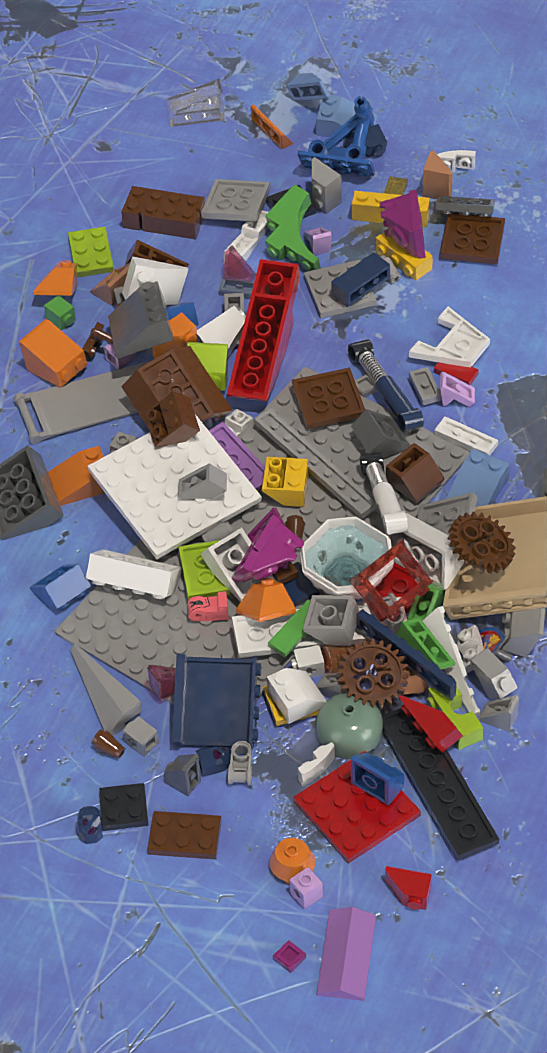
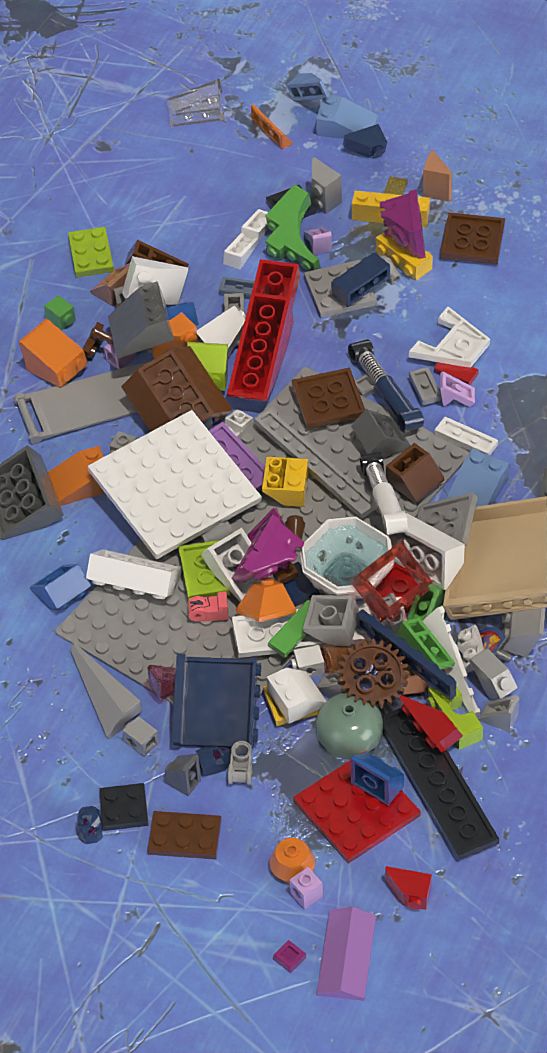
orange slope [33,260,77,296] -> none
reddish brown cone [91,729,126,759] -> none
reddish brown piece [121,186,205,240] -> none
reddish brown slope [145,391,200,448] -> none
light grey slope [179,463,227,499] -> none
light grey plate [201,179,271,222] -> none
clear pink slope [223,245,256,281] -> none
blue plate [297,96,375,177] -> none
white slope [298,742,335,786] -> none
dark grey plate [435,196,495,216] -> none
white slope [437,150,476,173] -> none
reddish brown gear [447,512,516,574] -> none

